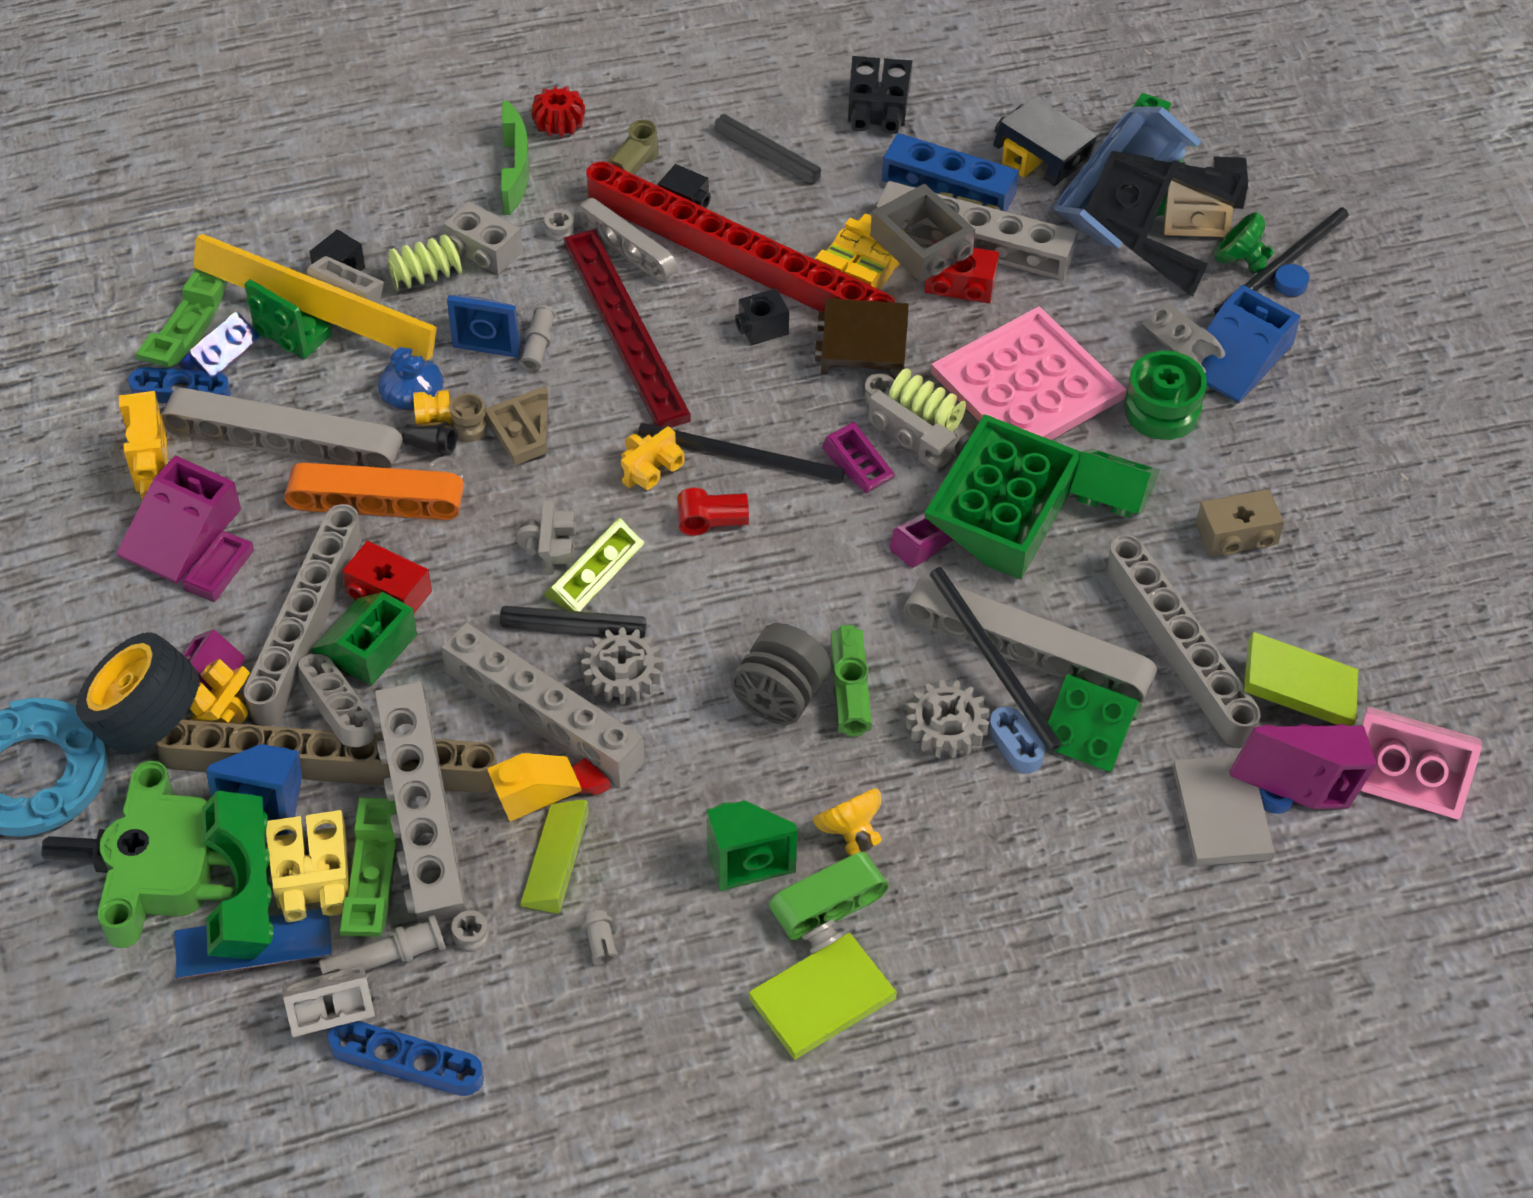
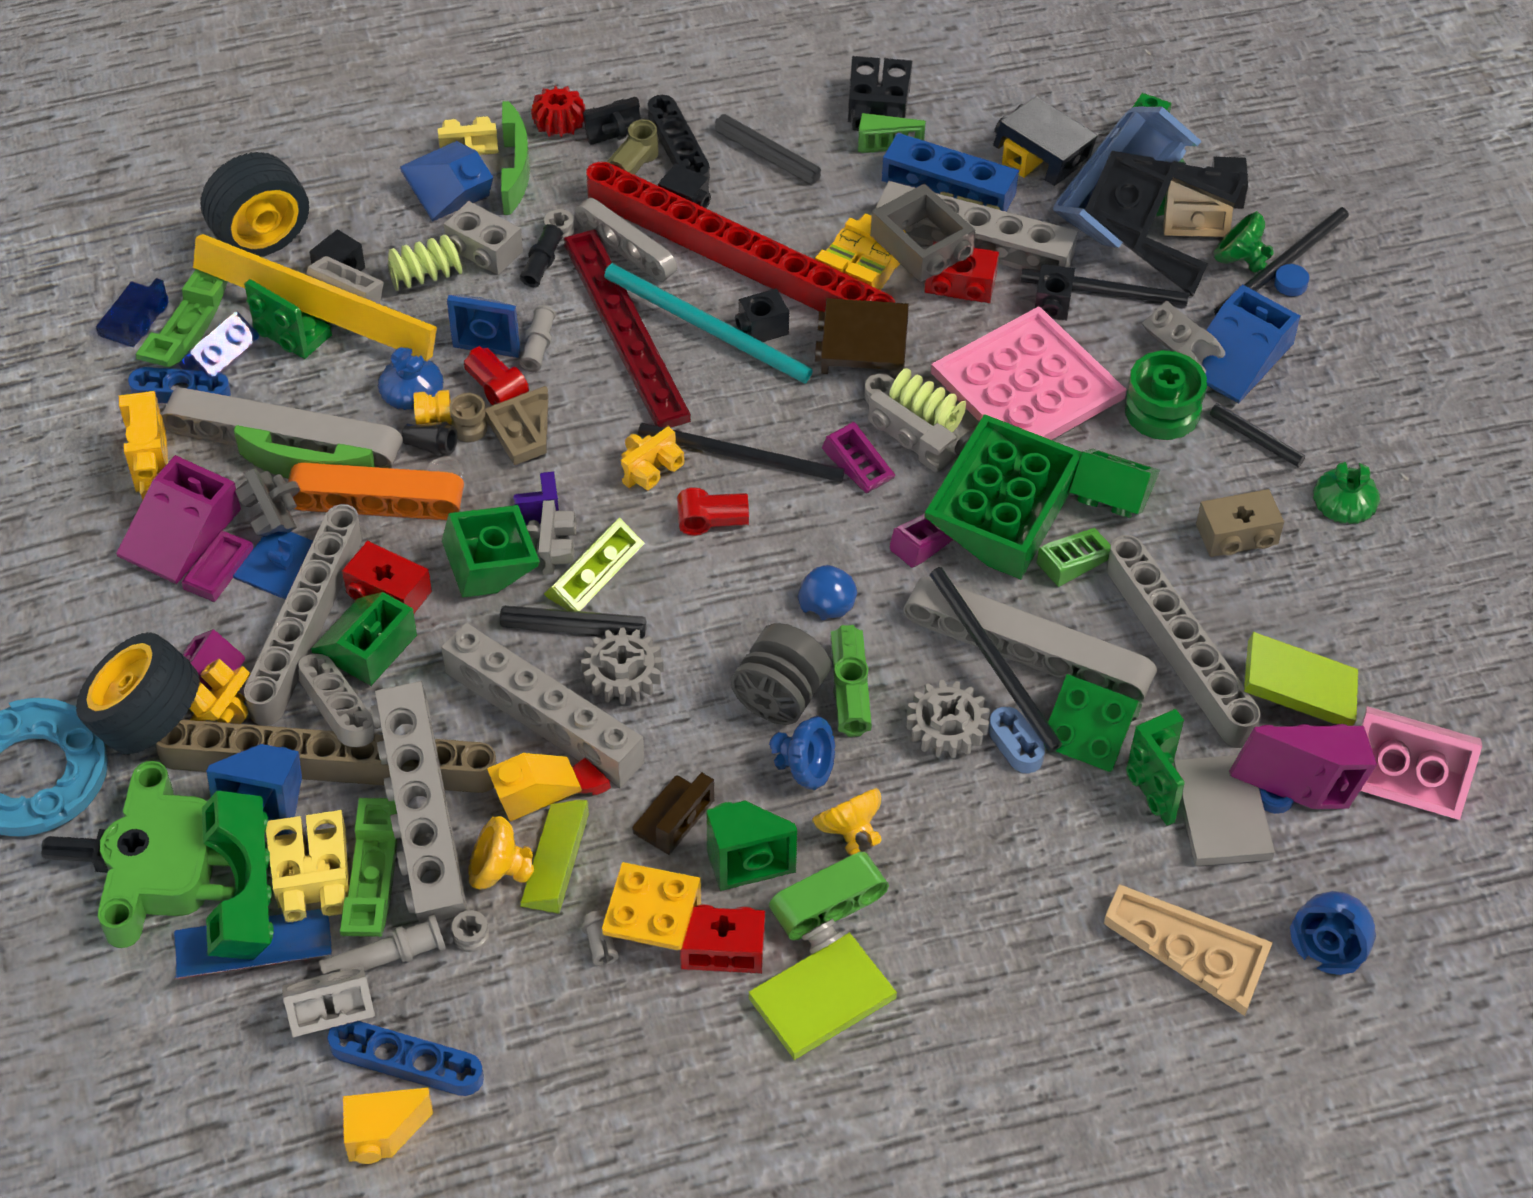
none -> clear blue bracket [96,278,169,348]
none -> black wheel [200,152,310,257]
none -> blue piece [233,531,313,600]
none -> bright green slope [234,425,375,479]
none -> dark grey hips [235,468,300,537]
none -> yellow slope [343,1087,433,1164]
none -> blue slope [400,141,493,222]
none -> light yellow hips [437,116,499,155]
none -> green slope [442,505,540,598]
none -> red piece [464,346,529,406]
none -> yellow hair [468,816,534,890]
none -> dark purple panel [513,471,559,525]
none -> black pin [520,224,563,287]
none -> black hips [582,96,642,145]
none -> yellow bracket [602,862,701,950]
none -> teal piece [604,263,813,384]
none -> dark brown panel [632,772,715,855]
none -> black beam [647,95,710,179]
none -> red brick [680,904,765,974]
none -> blue hair [769,716,836,790]
none -> blue hair [797,565,858,620]
none -> bright green slope [858,113,926,153]
none -> black piece [1020,268,1189,306]
none -> black brick [1034,264,1075,321]
none -> bright green slope [1036,528,1111,587]
none -> tan wing [1104,884,1273,1016]
none -> green bracket [1126,709,1185,826]
none -> black bar [1210,403,1305,467]
none -> blue cylinder [1290,891,1376,975]
none -> green hair [1313,462,1380,524]

